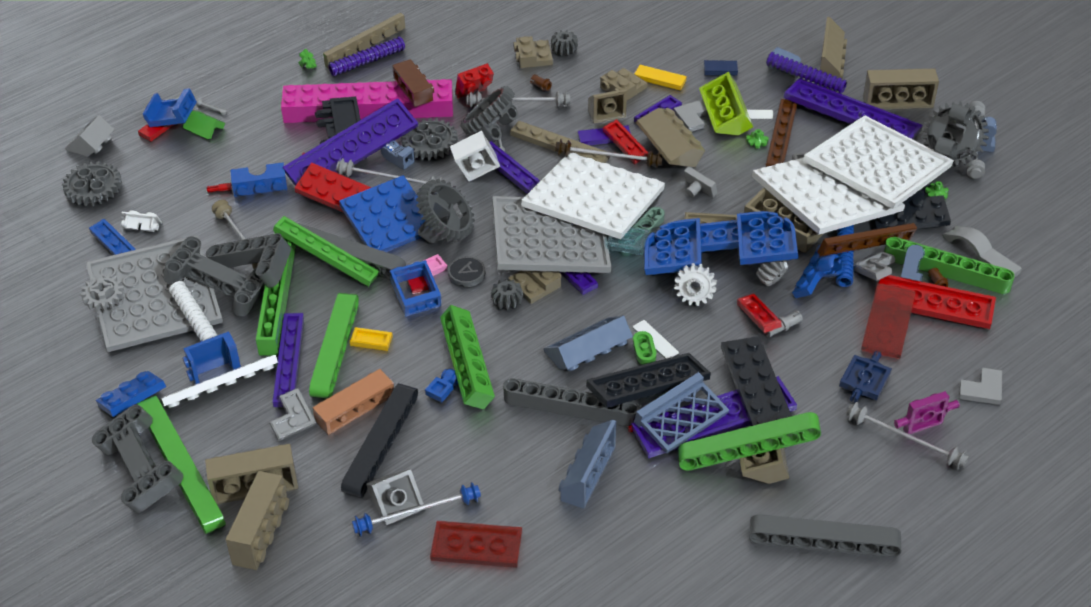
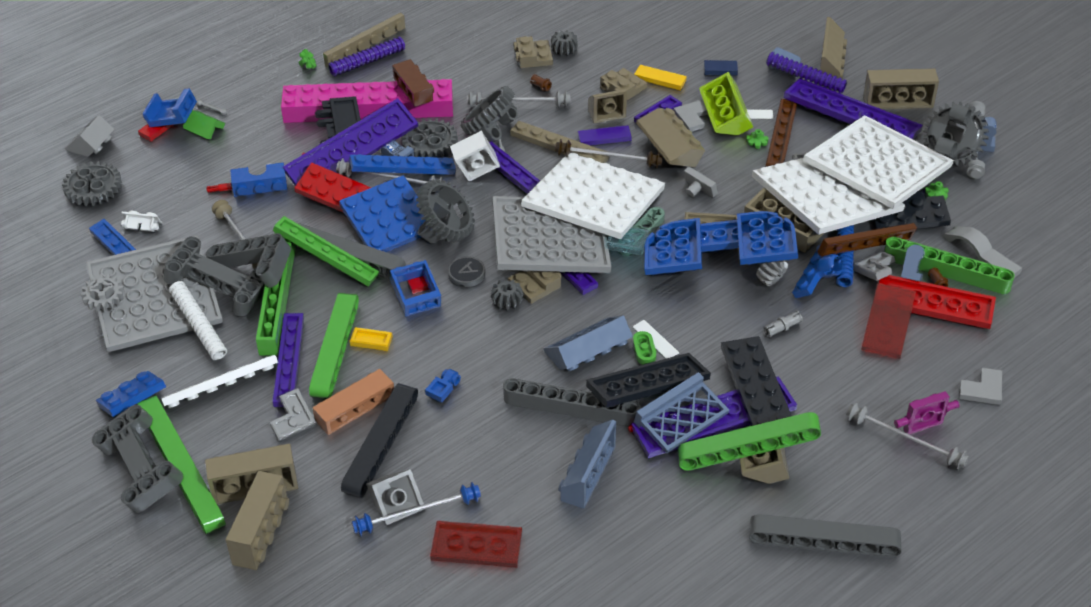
blue panel [182,331,241,384] -> none
bright pink tile [423,254,448,276] -> none
bright green brick [440,305,495,410] -> none
red plate [455,63,494,98] -> none
red tile [603,119,648,165] -> none
white gear [674,263,717,306] -> none
red tile [737,293,782,333] -> none
dark blue plate [839,351,892,403] -> none
none -> blue plate [349,154,456,175]

